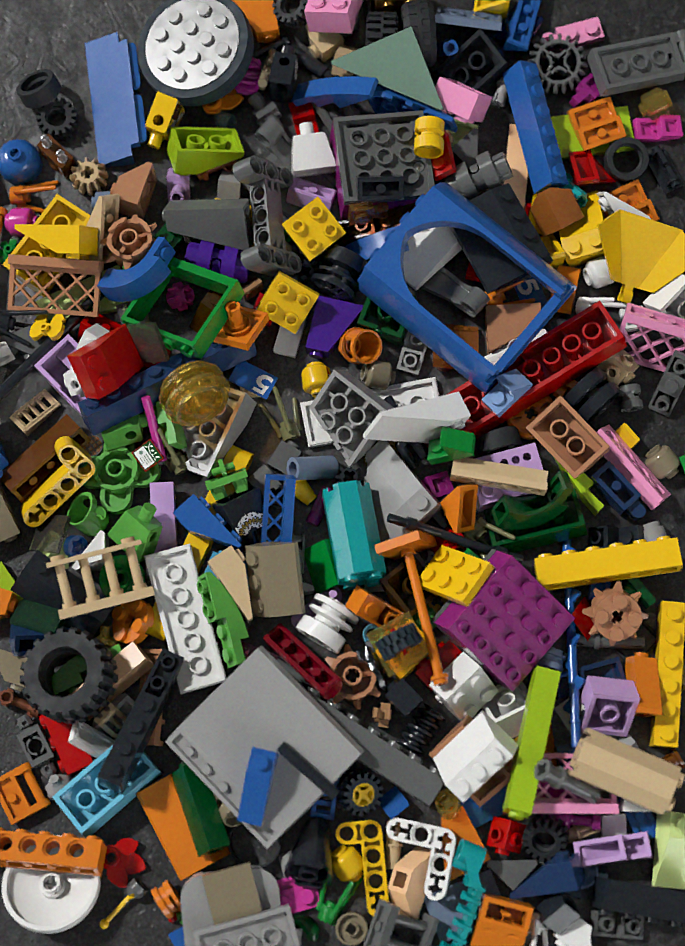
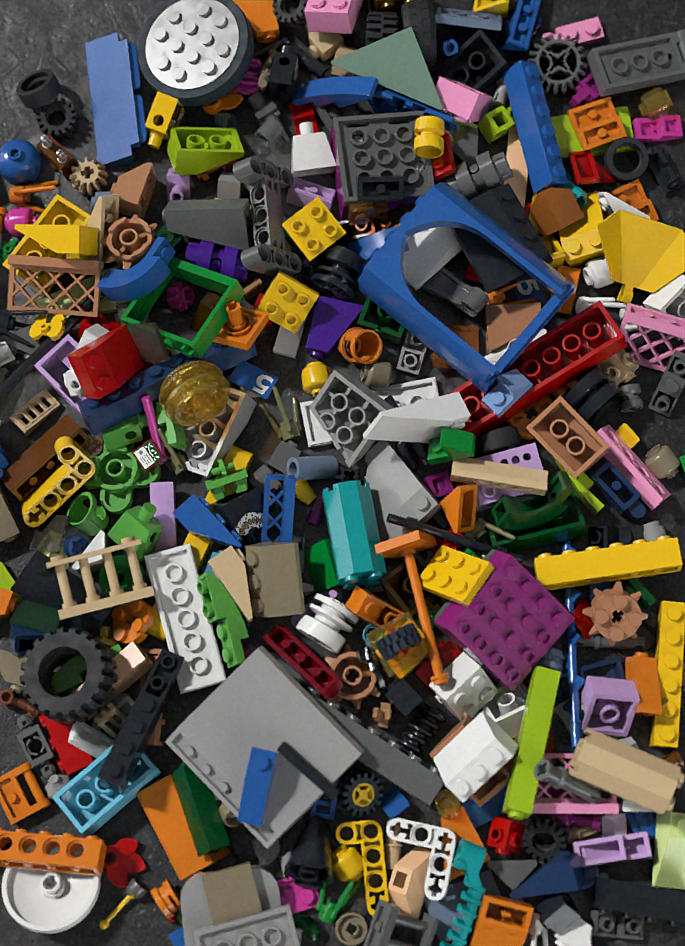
none -> lime brick [477,105,515,144]

